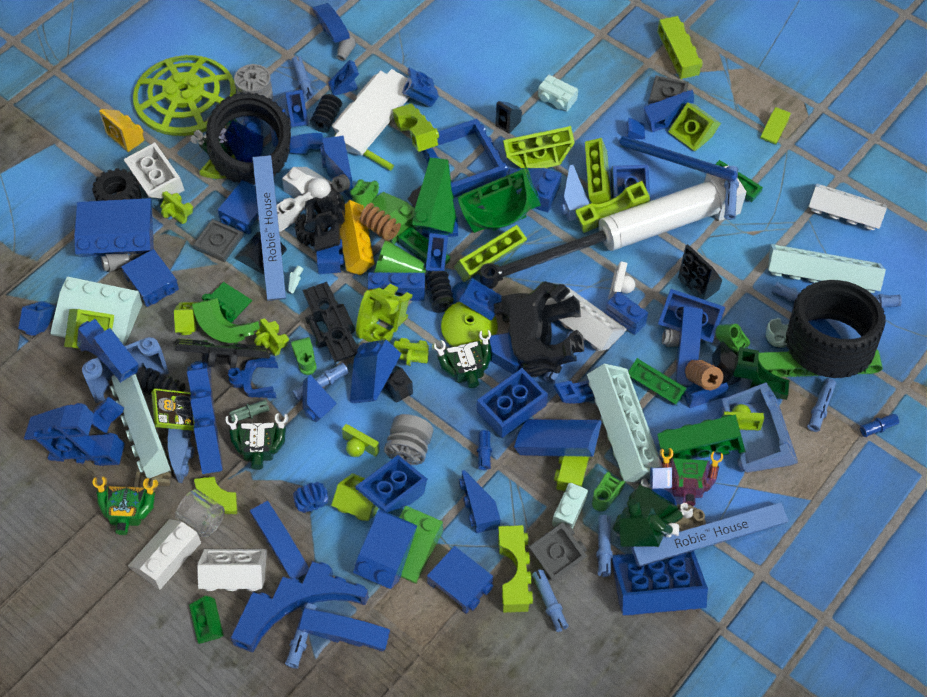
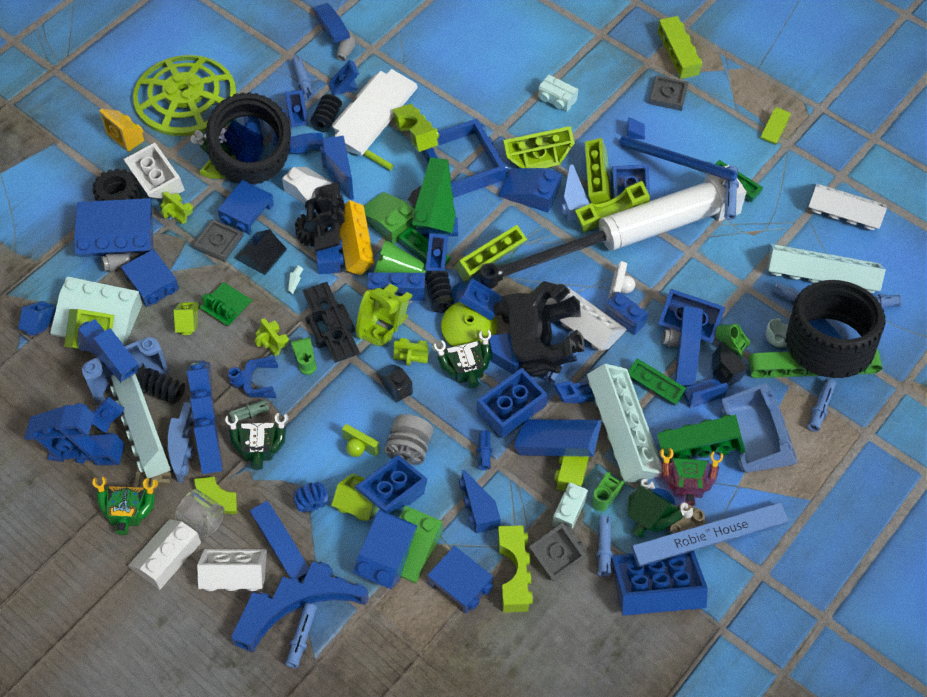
tile [152,389,194,431] -> none
black piece [173,338,270,369] -> none
green slope [189,596,224,644] -> none
bright green arch [192,298,260,343] -> none
light grey wheel [234,64,273,100] -> none
medium blue tile [253,155,286,301] -> none
white beam [277,178,331,232] -> none
medium blue pin [292,362,349,401] -> none
blue slope [298,608,390,652] -> none
blue slope [303,375,337,422] -> none
dark grey bush [332,174,350,192] -> none
bright green piece [350,179,379,208] -> none
blue slope [350,339,401,403] -> none
medium nougat piece [360,203,401,241] -> none
blue piece [402,67,439,107] -> none
green piece [457,167,541,233] -> none
black slope [495,101,522,134] -> none
medium blue pin [532,570,569,632] -> none
dark green torso [612,498,679,547] -> none
blue slope [644,89,694,132] -> none
tile [650,467,672,489] -> none
lime slope [668,102,721,151] -> none
black slope [678,244,722,300] -> none
medium nougat piece [685,360,723,390] -> none
lime tile [723,404,764,431] -> none
dark green arch [733,347,790,400] -> none
blue axle [860,414,899,437] -> none

